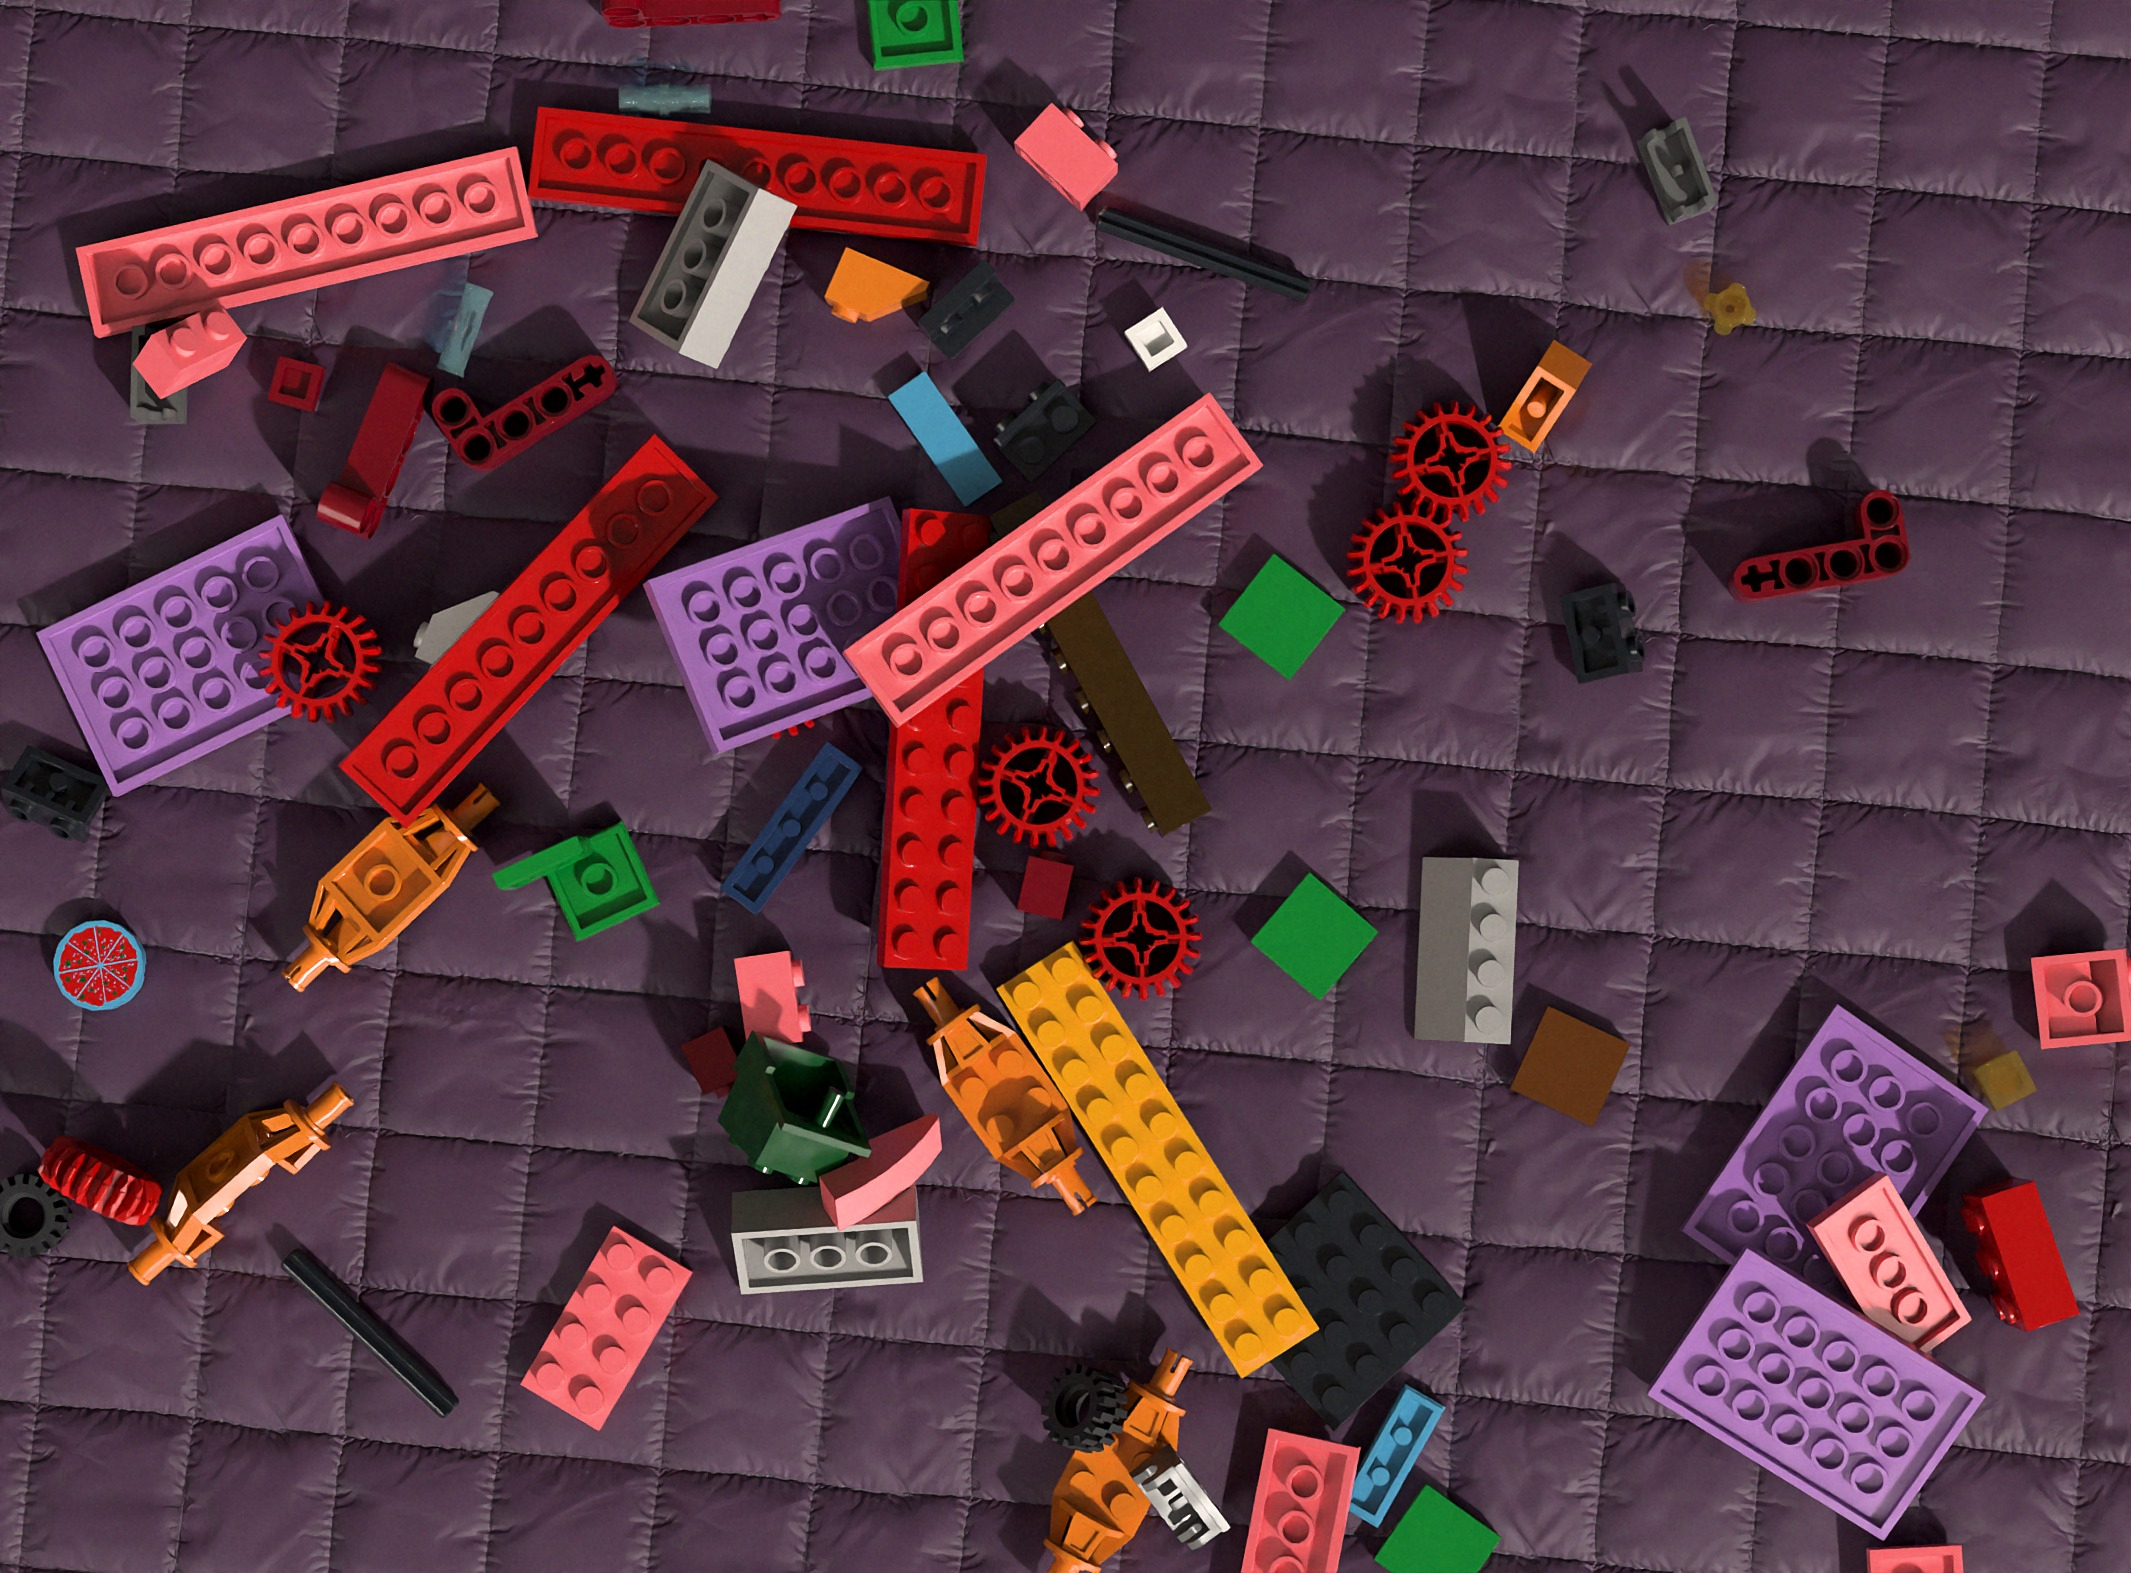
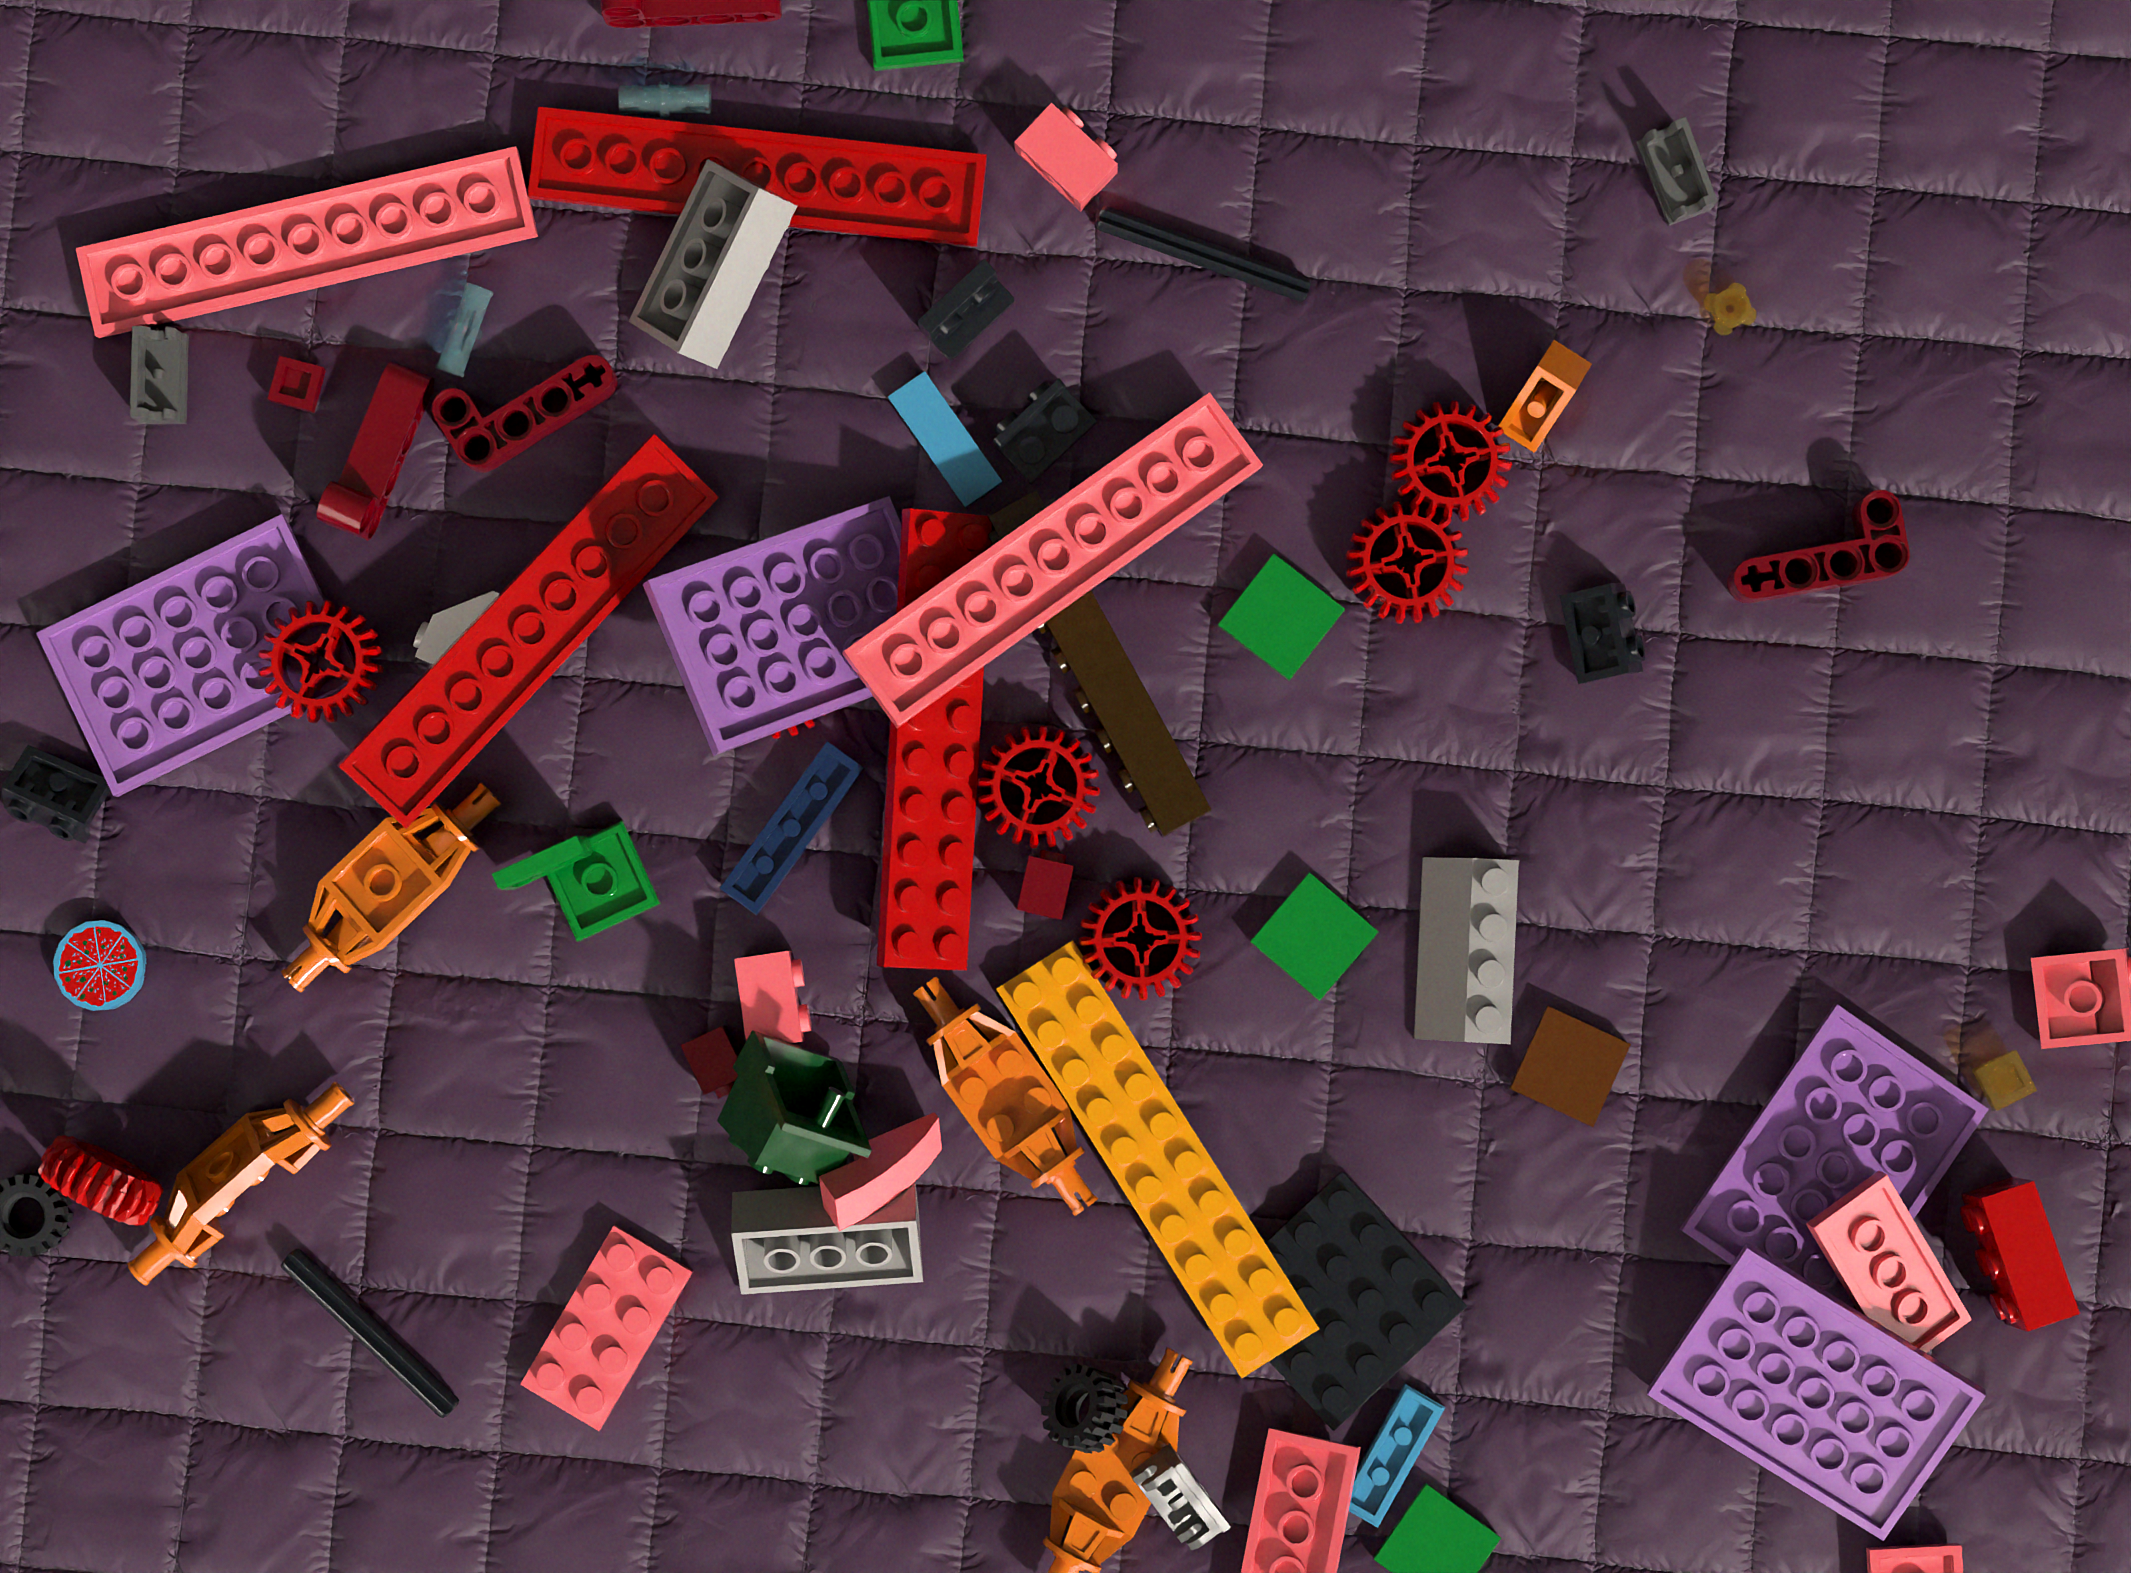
coral brick [133,303,247,399] -> none
orange slope [824,247,931,323] -> none
white plate [1124,307,1187,372] -> none

